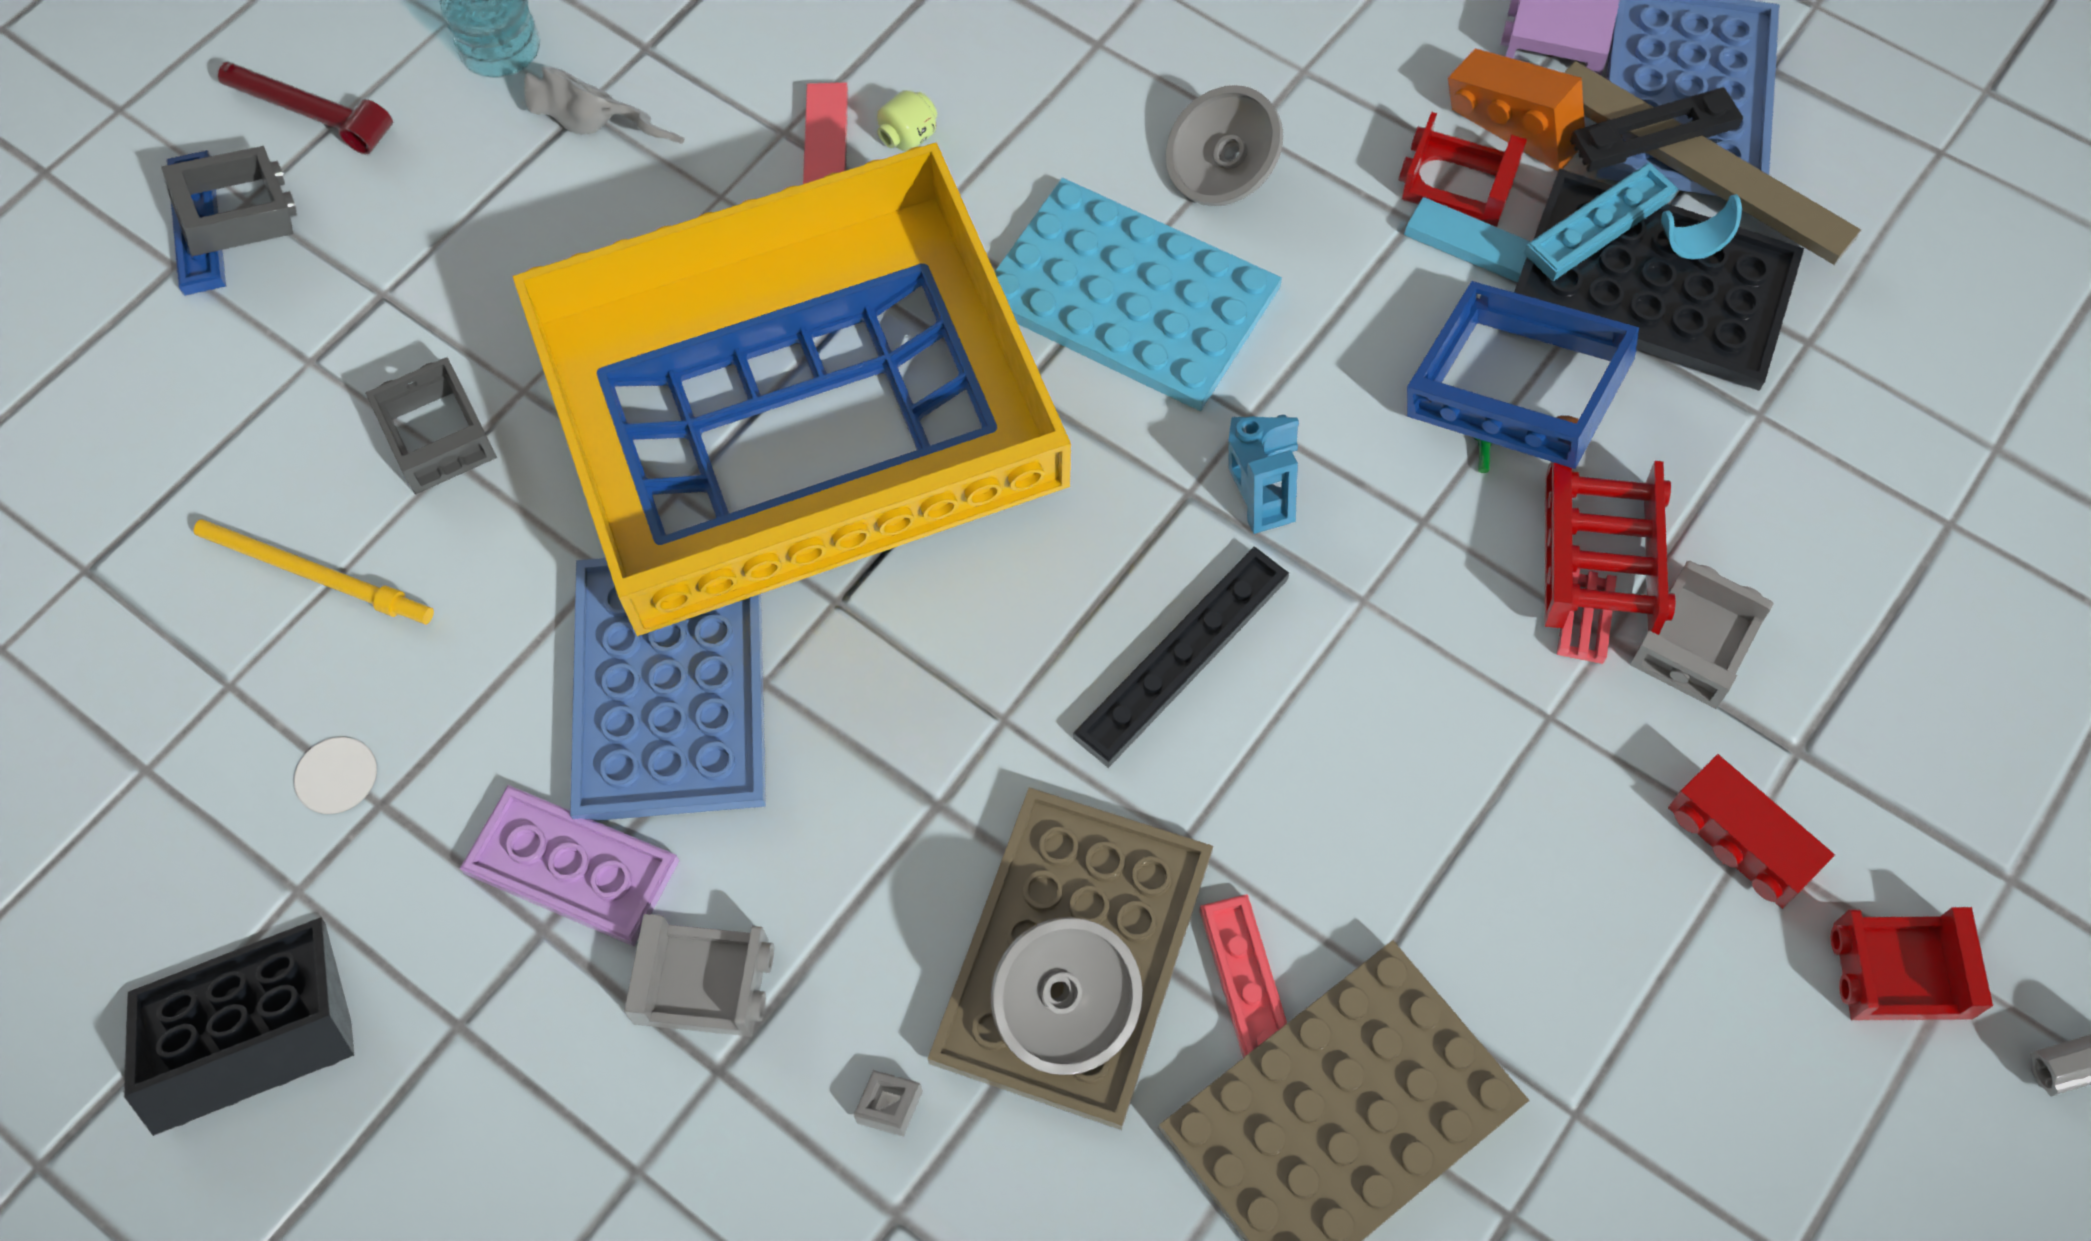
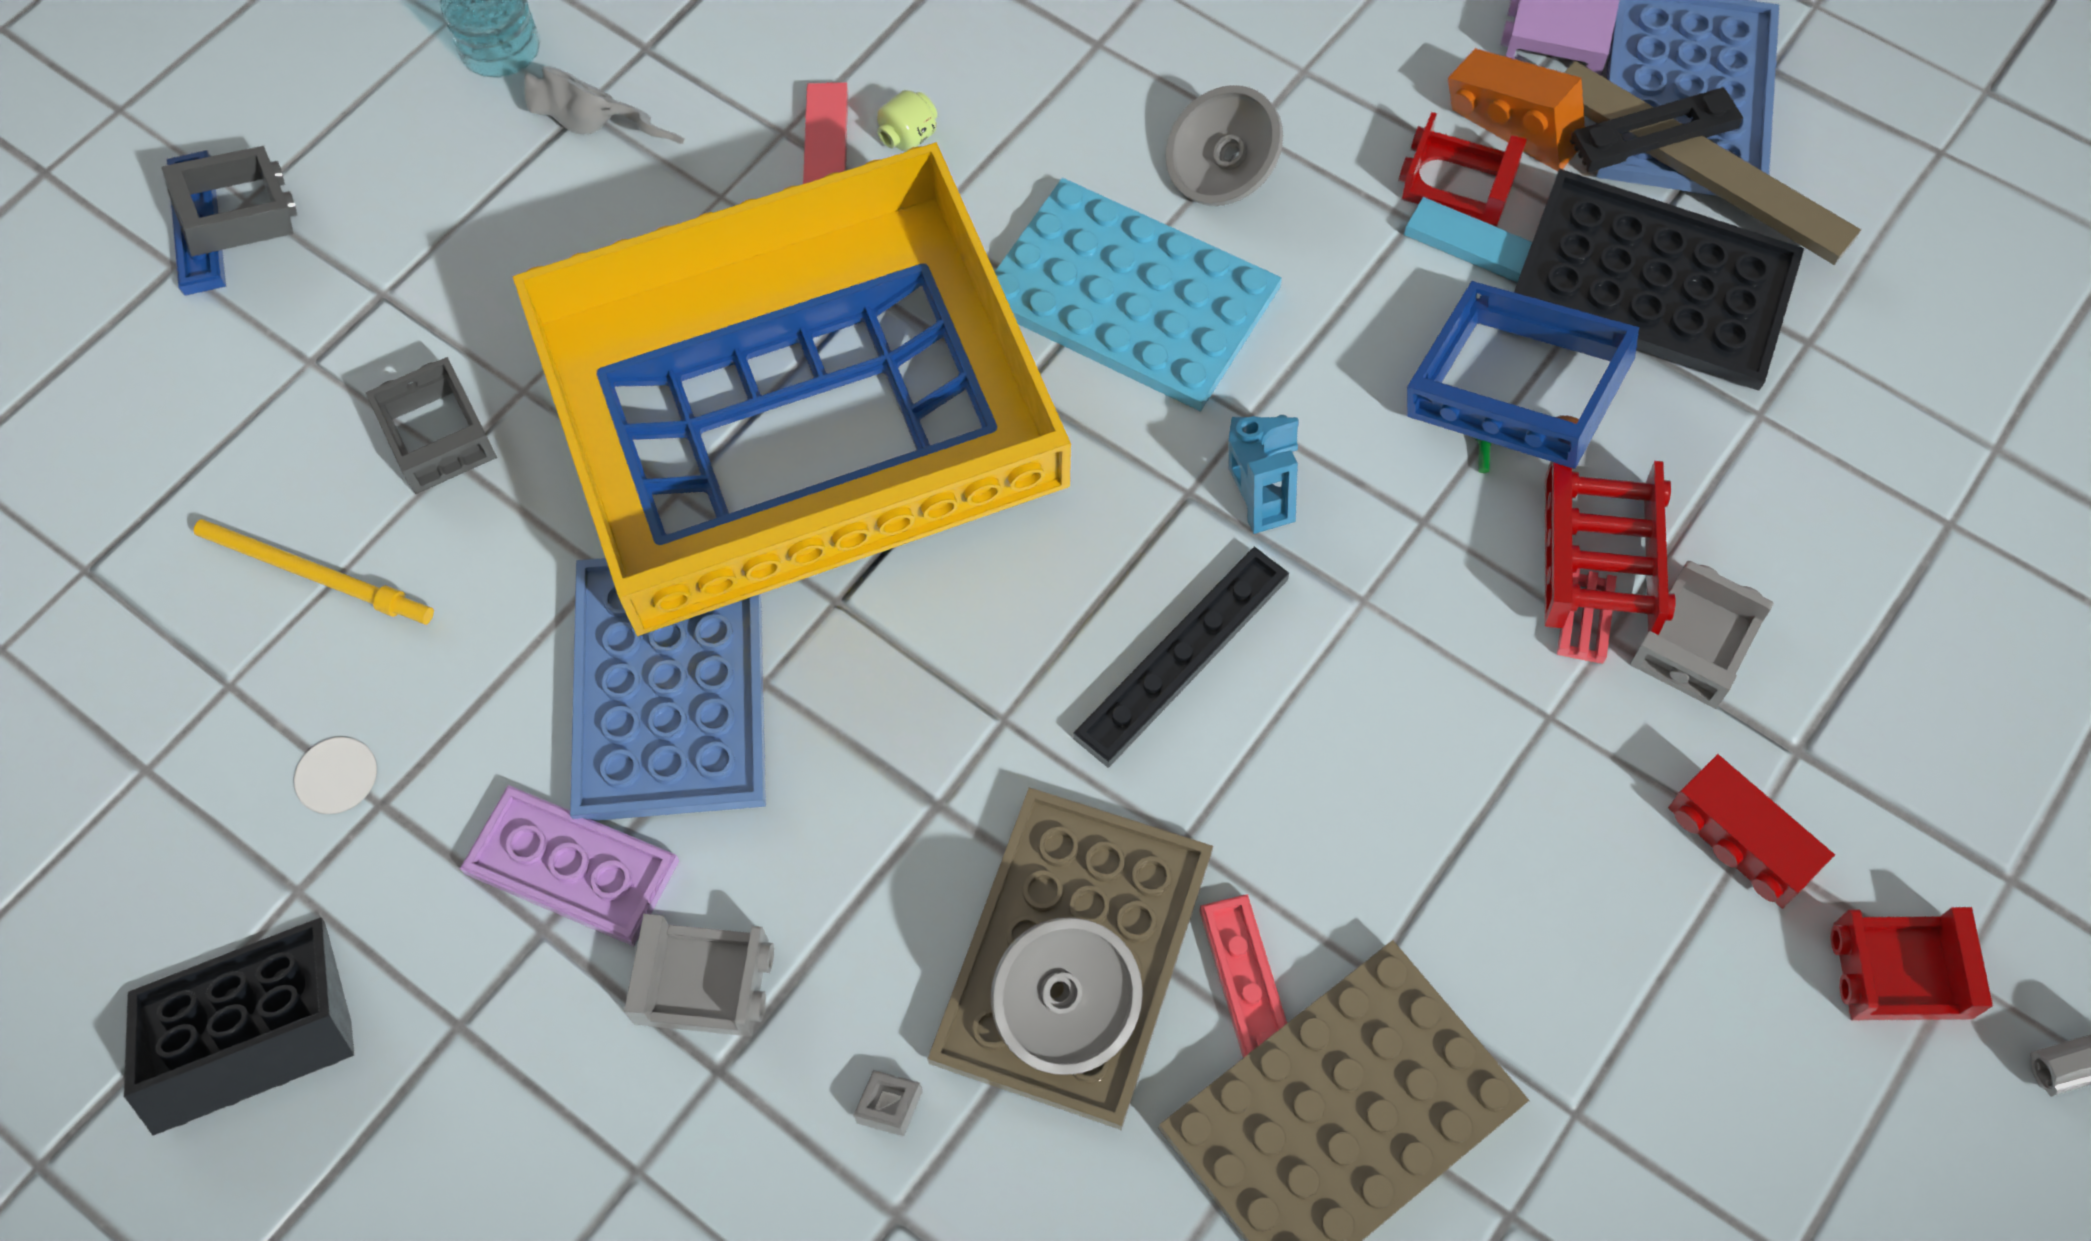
dark red piece [218,62,393,155] -> none
medium azure tile [1524,162,1679,281] -> none
medium azure helmet [1661,194,1742,260] -> none

